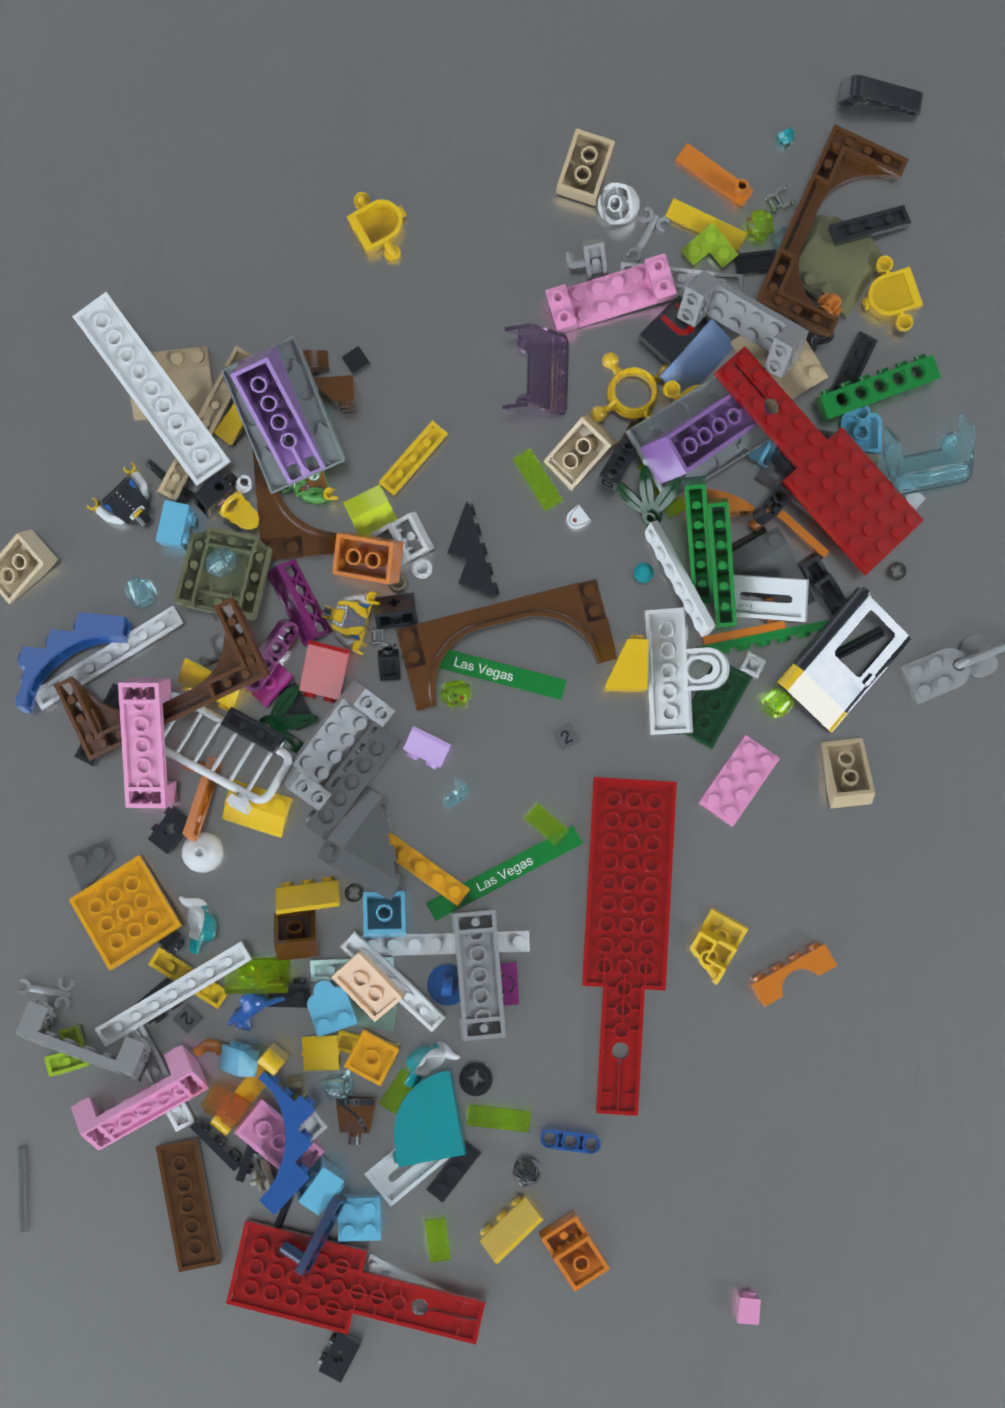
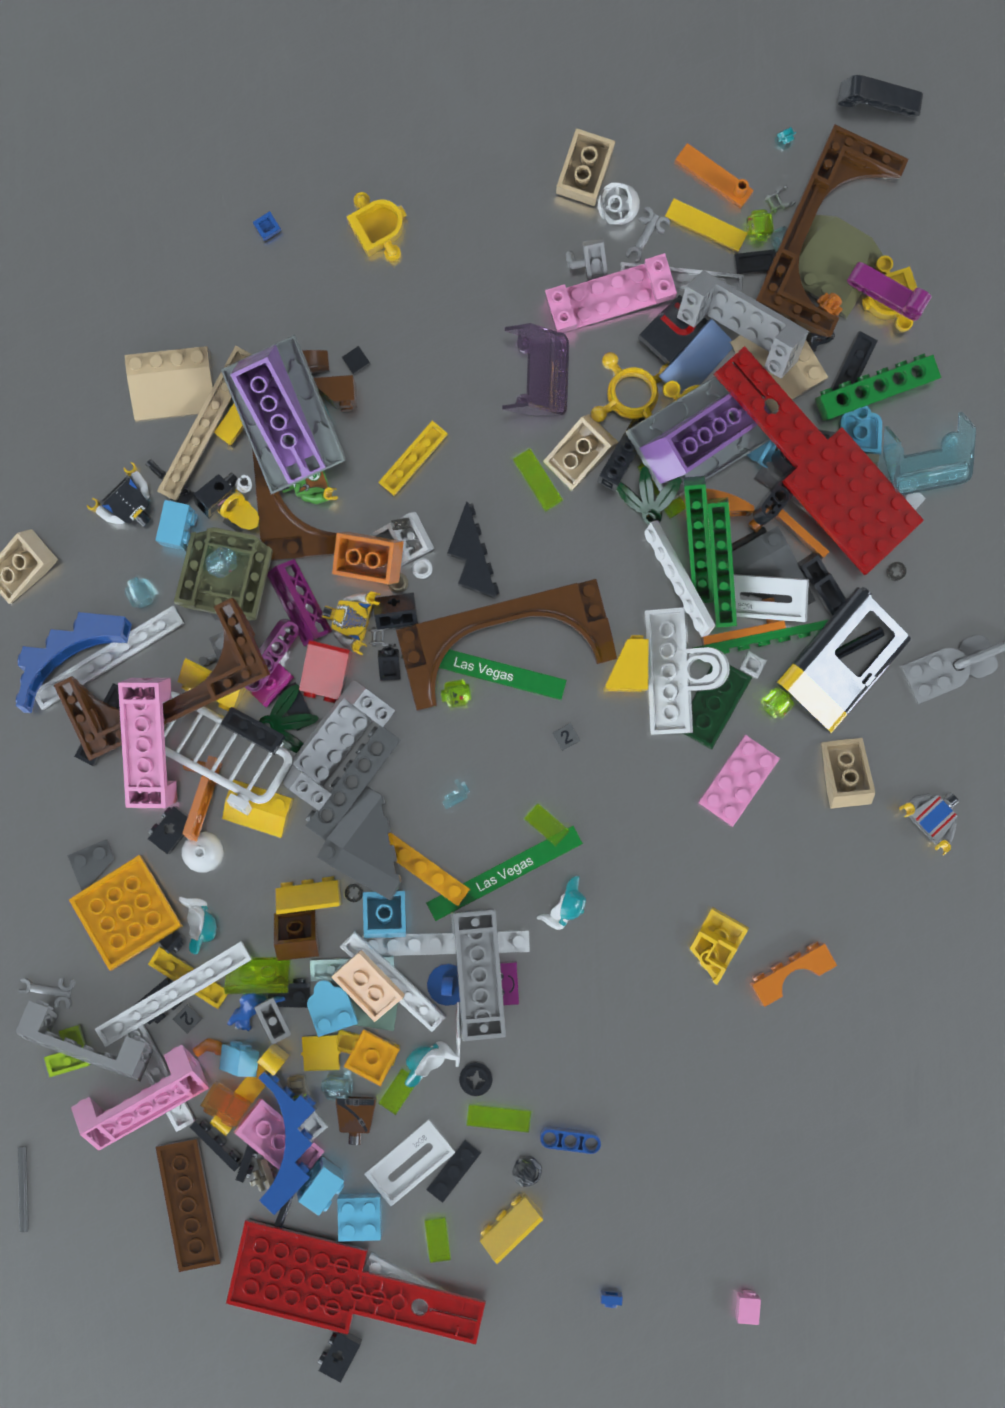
white plate [72,292,231,486] -> none
dark blue piece [280,1194,348,1276] -> none
neon yellow slope [343,484,397,535] -> none
teal brick [393,1070,467,1168] -> none
lavender slope [403,726,452,769] -> none
orange slope [538,1210,610,1292] -> none
white tile [566,505,591,530] -> none
red piece [582,777,677,1116] -> none
teal plate [633,562,654,583] -> none
lime plate [681,223,739,268] -> none
black plate [828,205,912,246] -> none
none -> blue plate [253,211,282,241]
none -> light grey slope [254,997,291,1045]
none -> clear smoke bush [391,518,411,531]
none -> white piece [455,1002,461,1067]
none -> teal hair [537,876,586,930]
none -> blue plate [600,1290,623,1308]
none -> magenta beam [847,262,932,321]
none -> torso [899,792,959,855]

